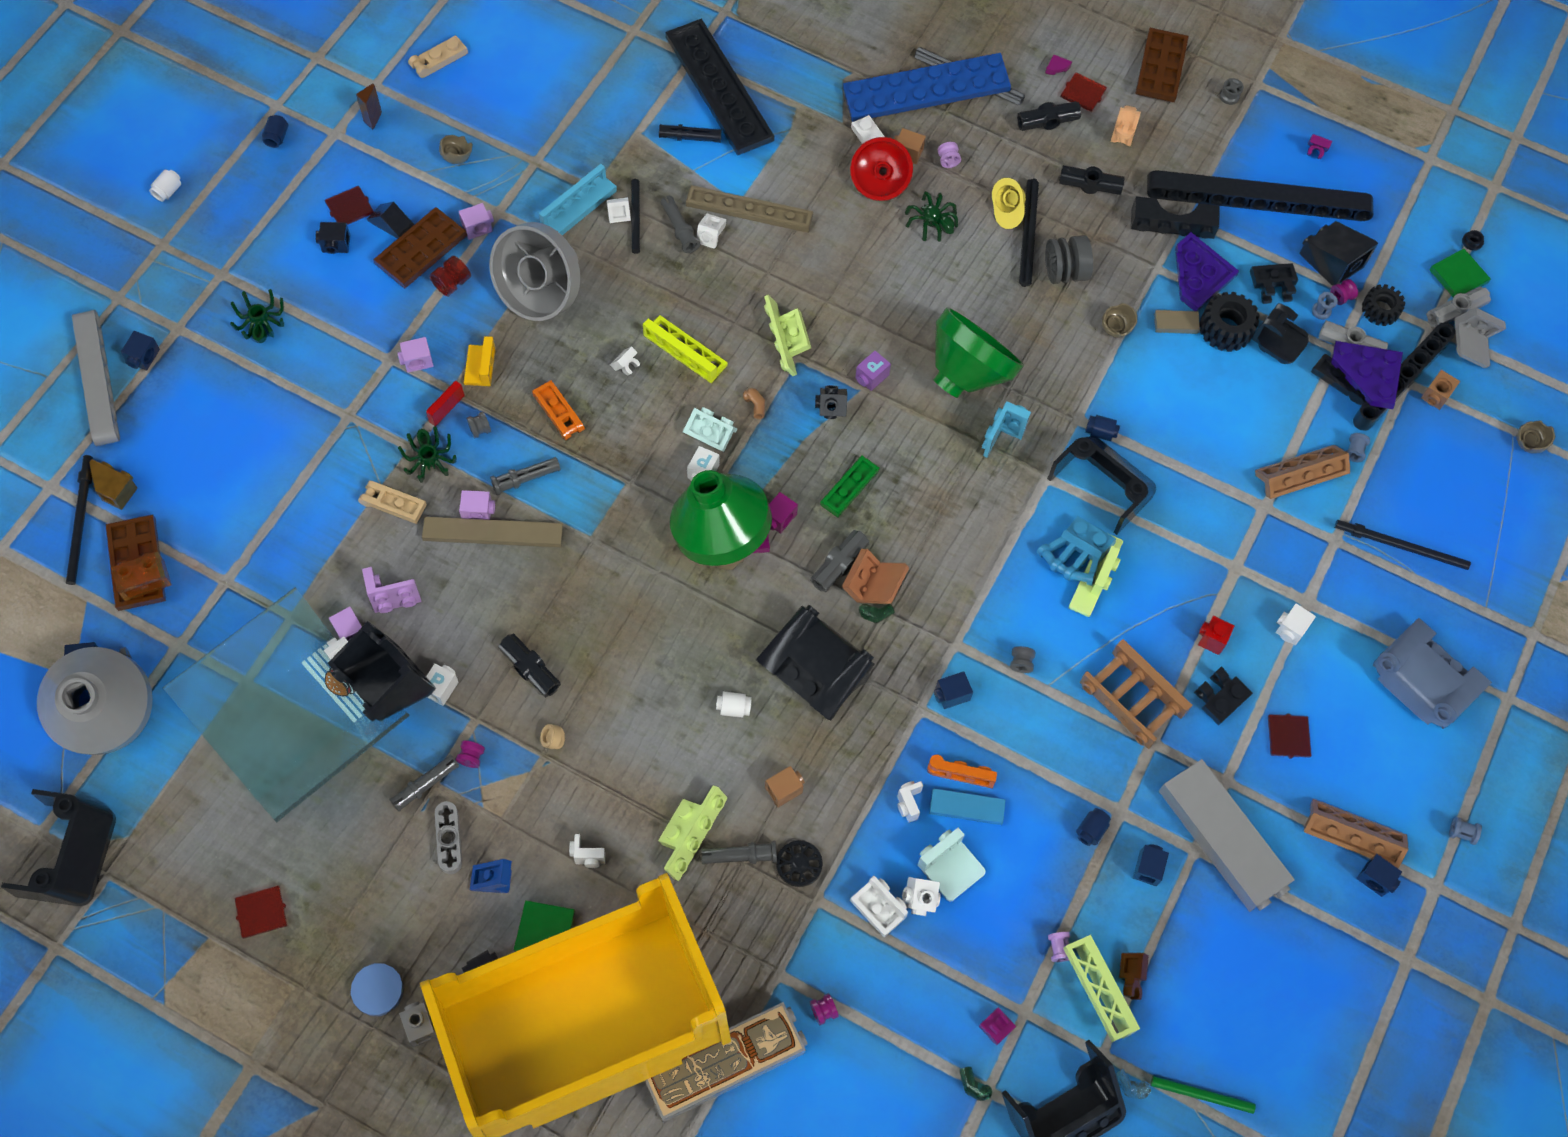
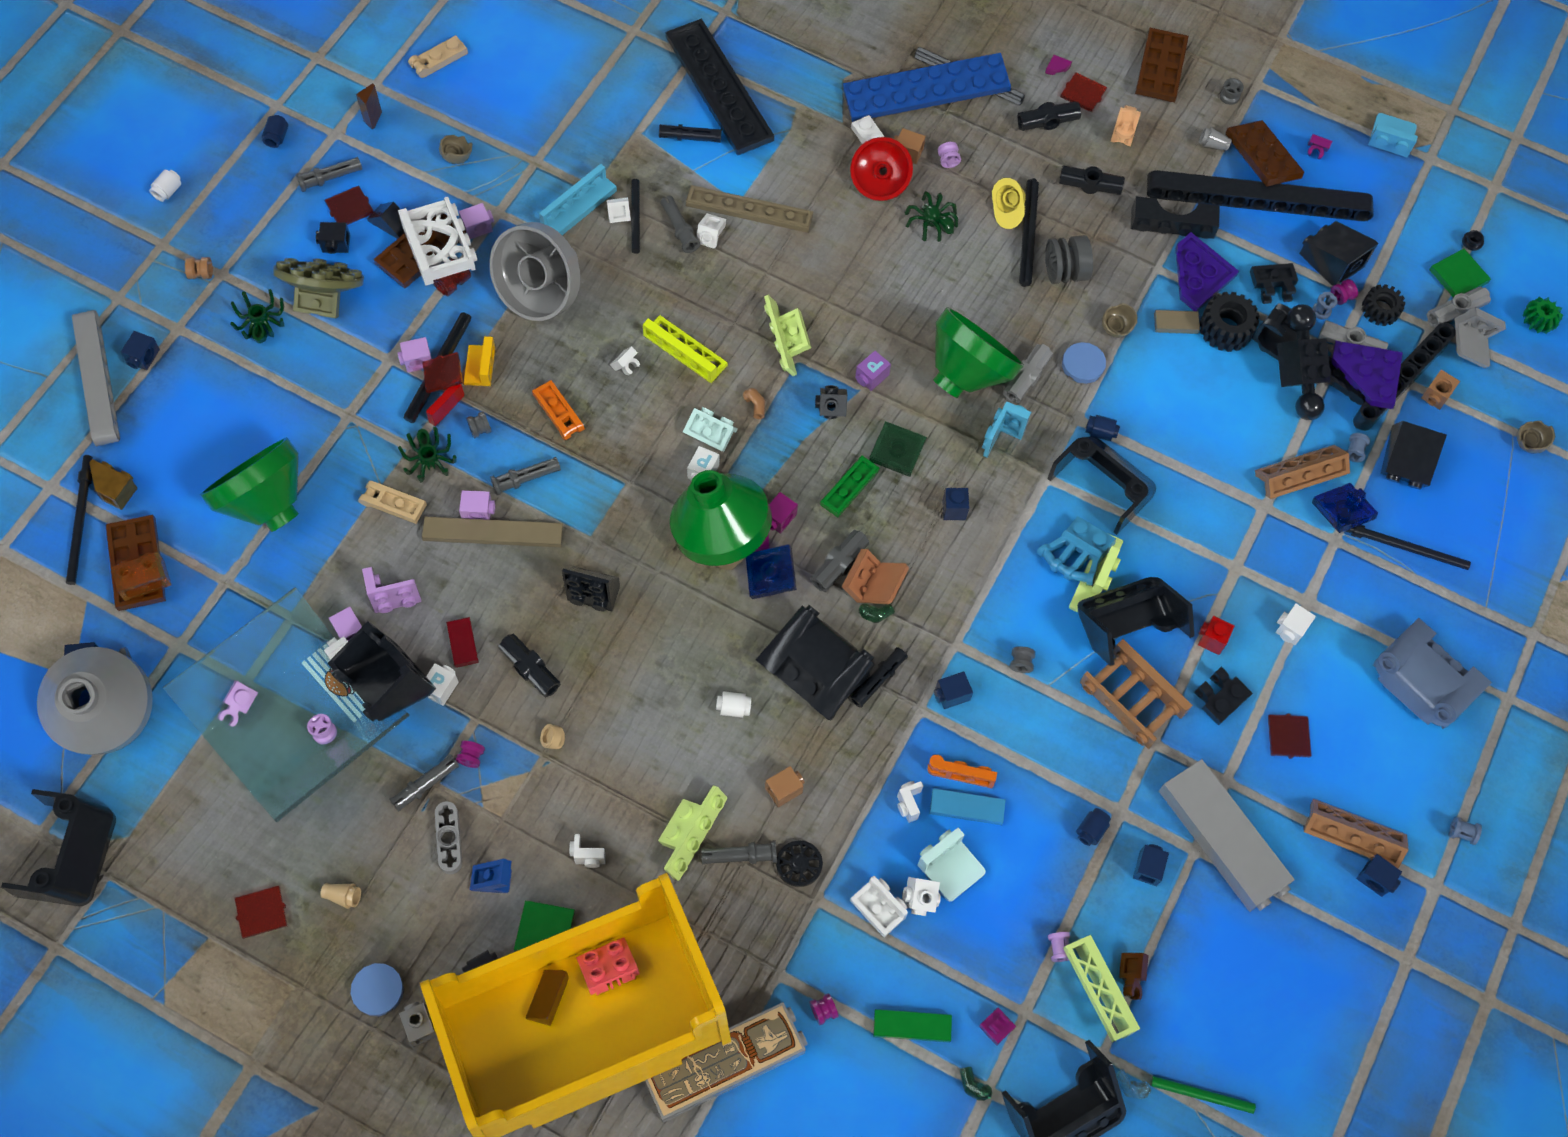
none -> medium nougat wheel [185,257,213,279]
none -> green cone [200,437,299,532]
none -> lavender plate [217,681,258,727]
none -> olive bracket [273,258,364,319]
none -> dark grey pin [296,157,362,192]
none -> lavender wheel [307,714,337,744]
none -> tan cone [321,883,361,909]
none -> white fence [398,197,477,286]
none -> black axle [404,312,471,423]
none -> clear red piece [423,352,463,393]
none -> dark red tile [446,617,479,668]
none -> reddish brown slope [526,970,569,1026]
none -> black slope [562,566,620,612]
none -> coral hinge [576,937,640,995]
none -> clear blue hinge [746,544,797,600]
none -> black pin [850,647,908,708]
none -> clear green plate [869,421,927,477]
none -> green tile [873,1009,952,1043]
none -> dark blue brick [942,488,969,520]
none -> light grey piece [1003,344,1053,403]
none -> medium blue tile [1062,342,1106,384]
none -> black windscreen [1077,577,1194,666]
none -> light grey cone [1199,127,1232,151]
none -> reddish brown plate [1225,120,1304,187]
none -> black brick [1277,304,1331,420]
none -> clear blue hinge [1312,483,1378,533]
none -> medium azure bracket [1368,113,1418,158]
none -> black slope [1380,421,1447,490]
none -> green gear [1522,297,1563,334]

